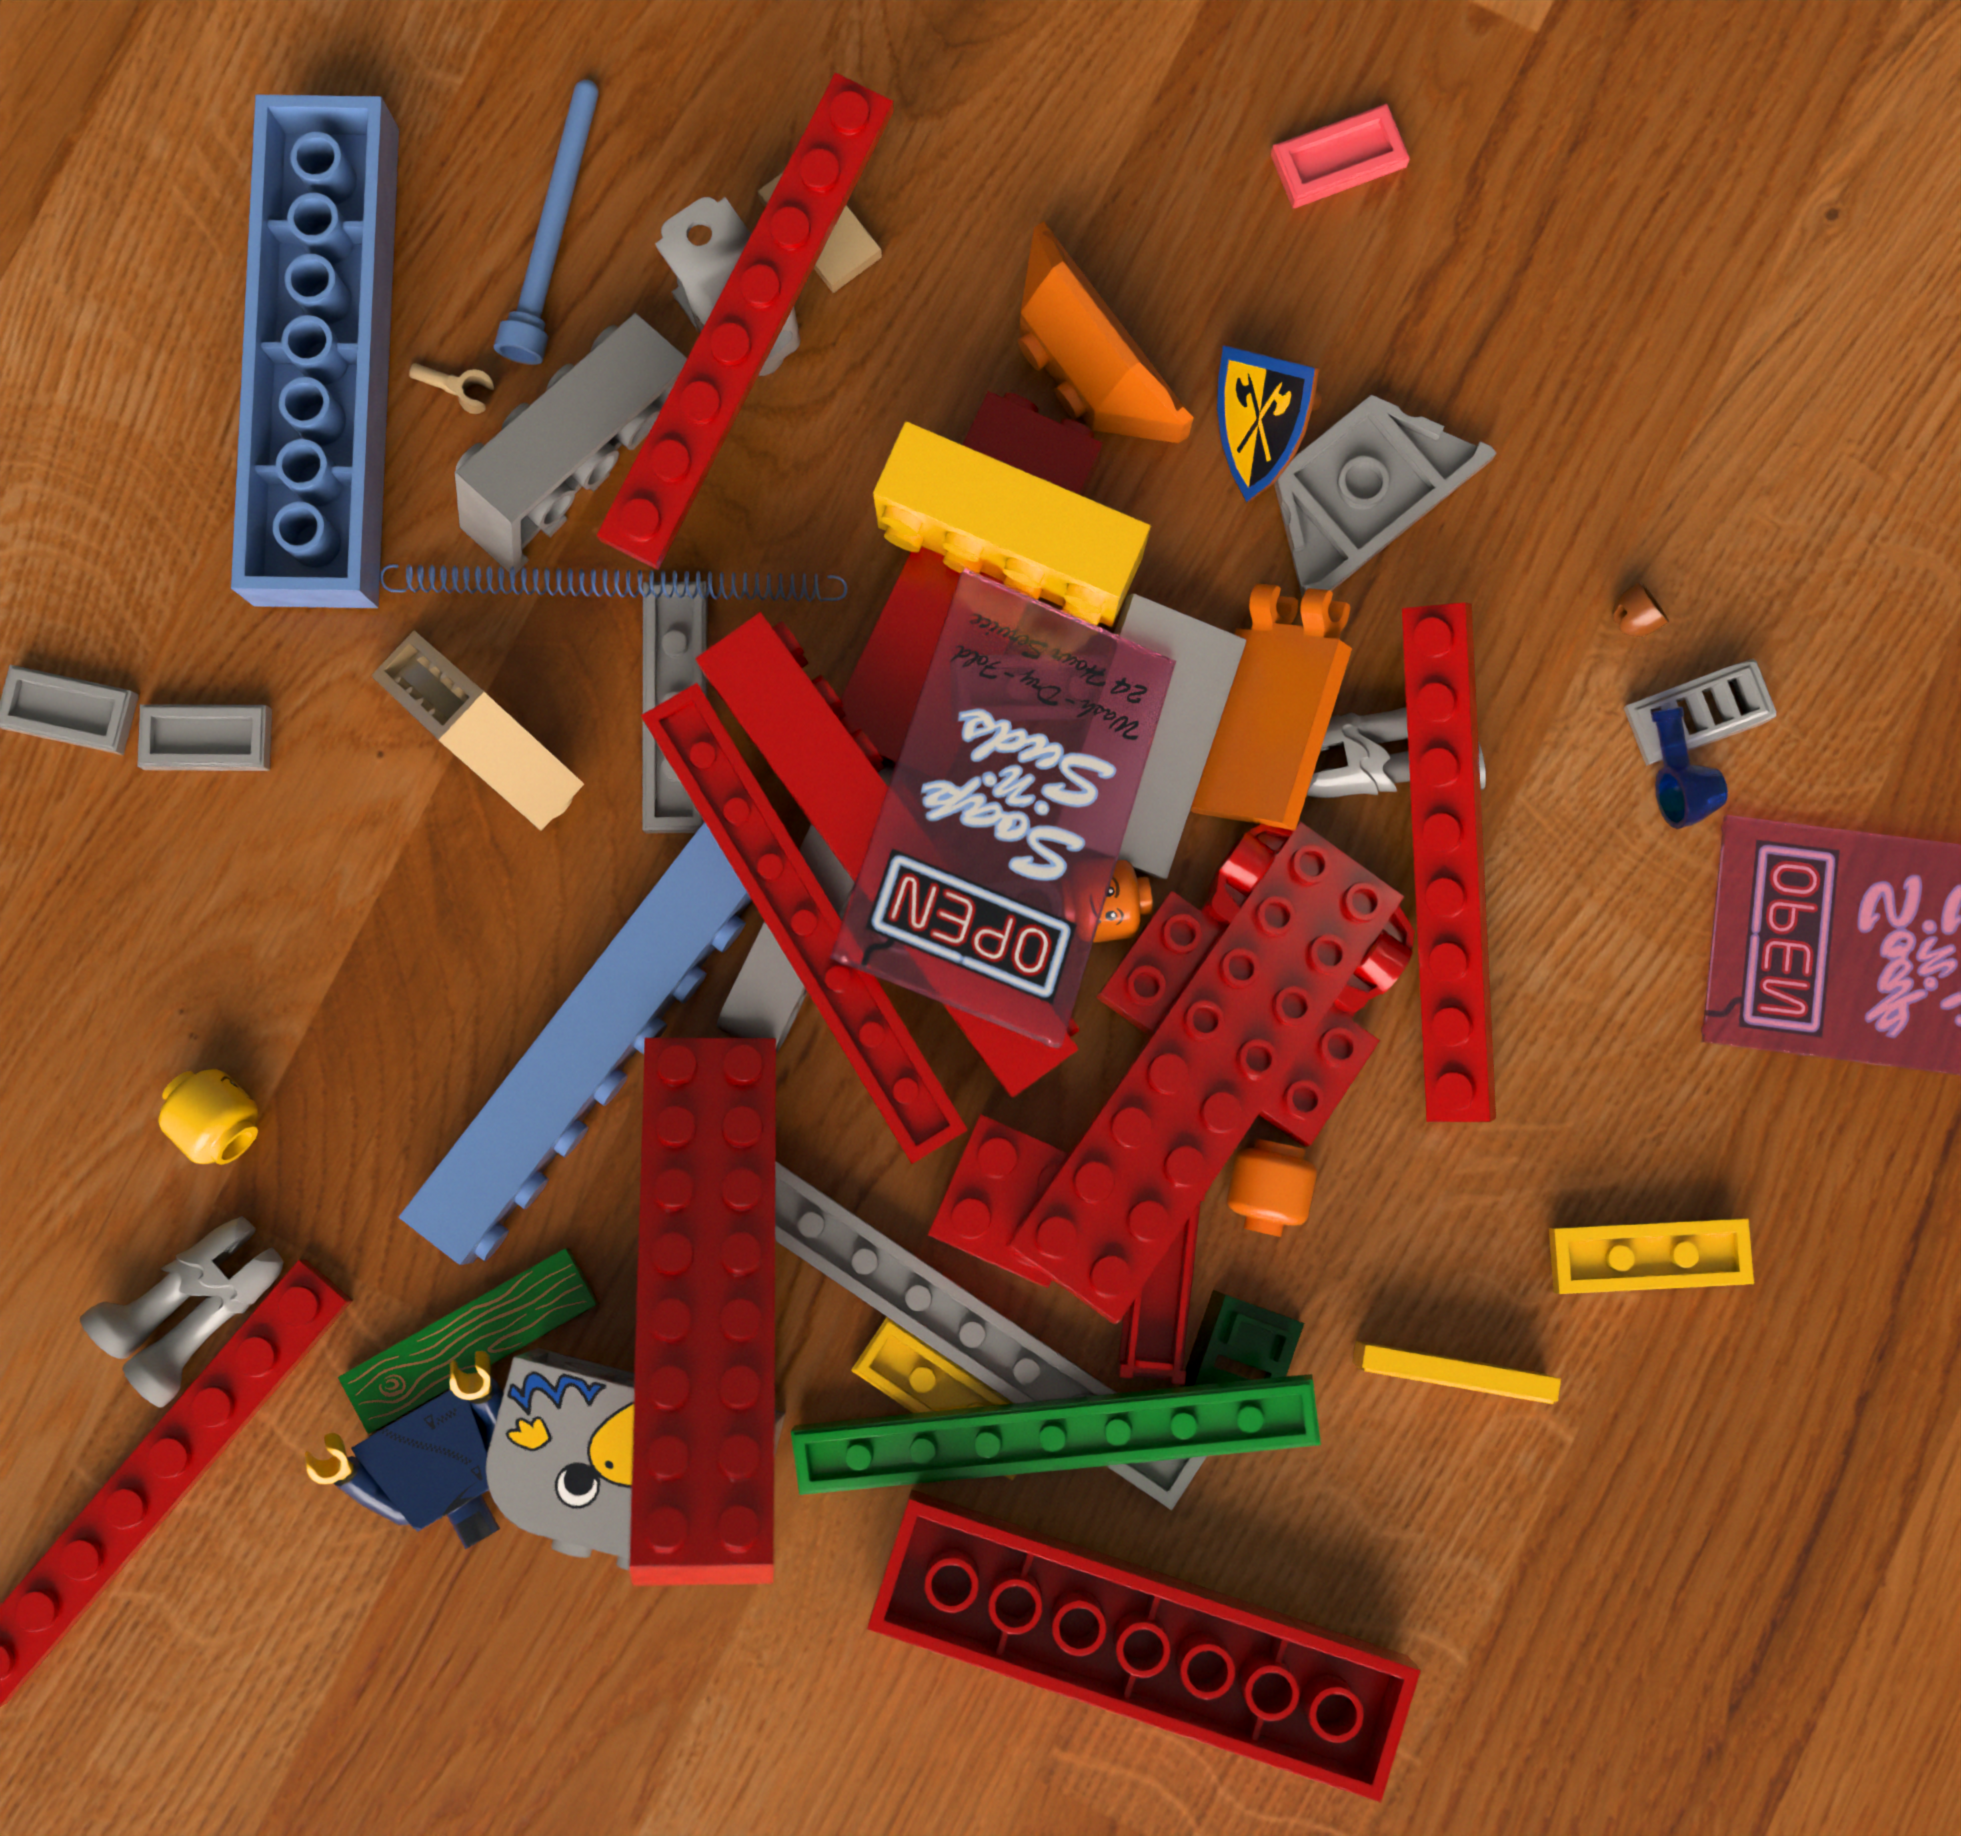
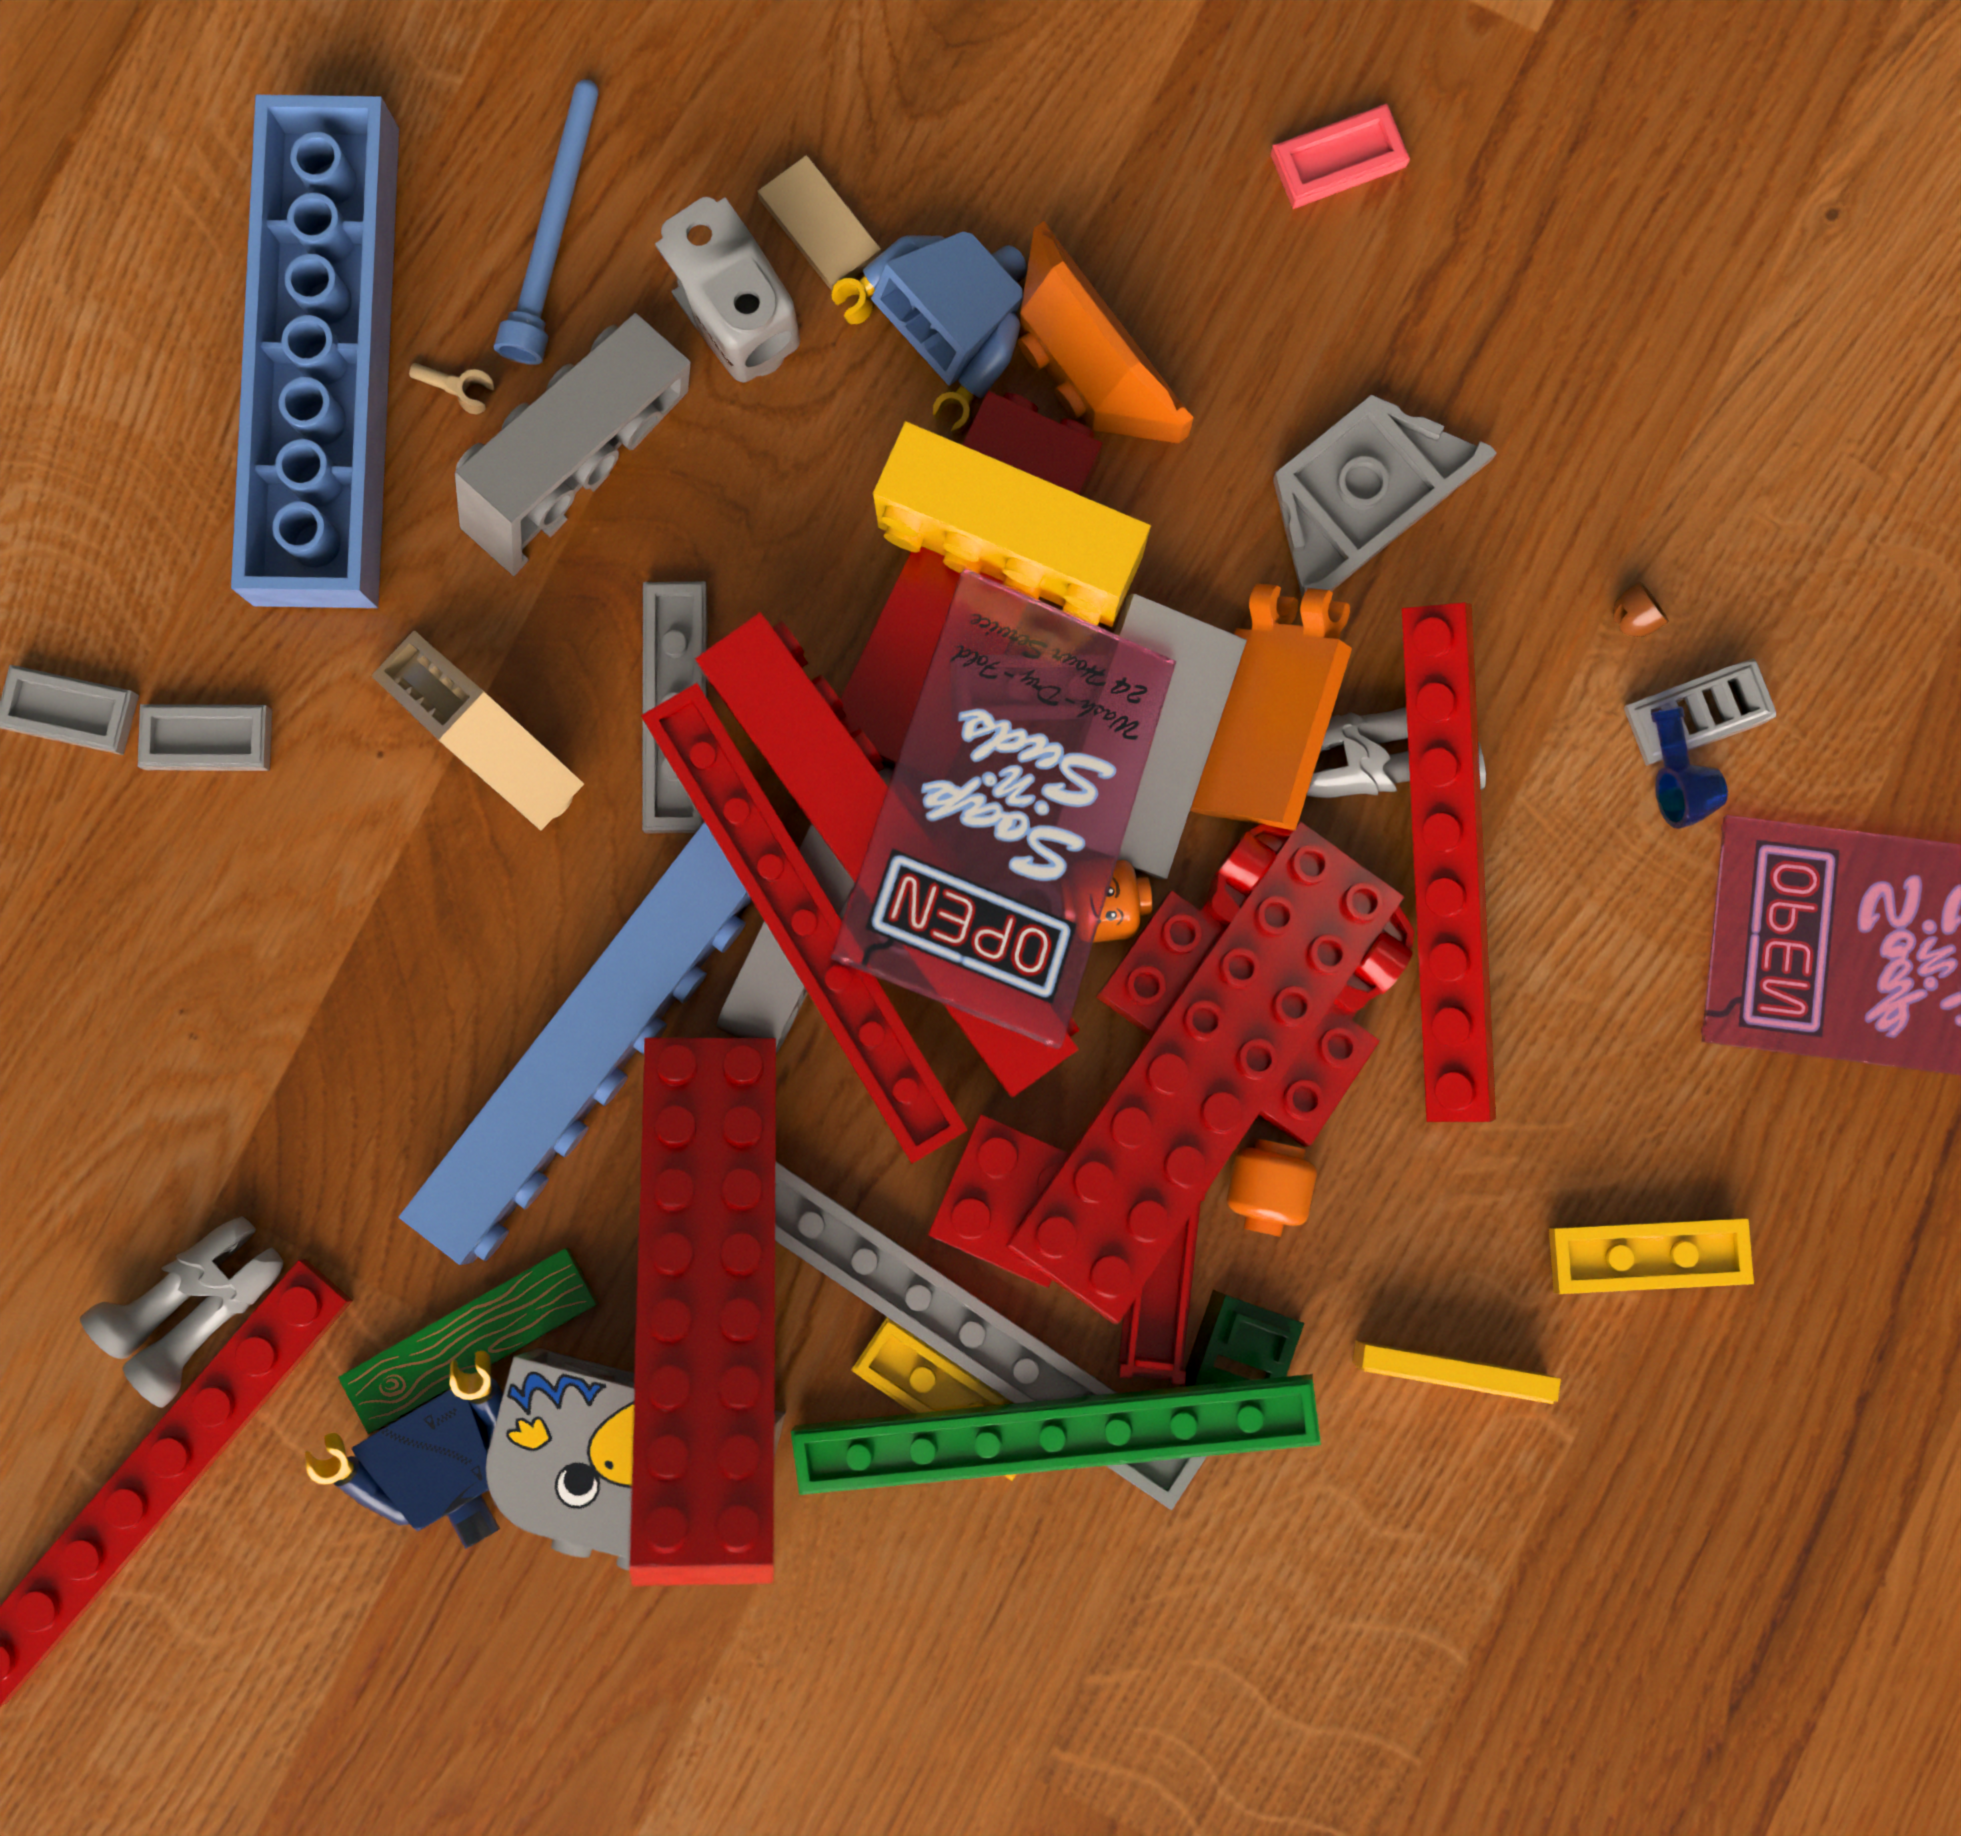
yellow head [158,1069,258,1165] -> none
medium blue piece [380,564,848,602] -> none
red plate [596,72,894,570] -> none
red brick [867,1489,1421,1803] -> none
shield [1217,345,1322,502] -> none
none -> medium blue torso [832,231,1027,434]

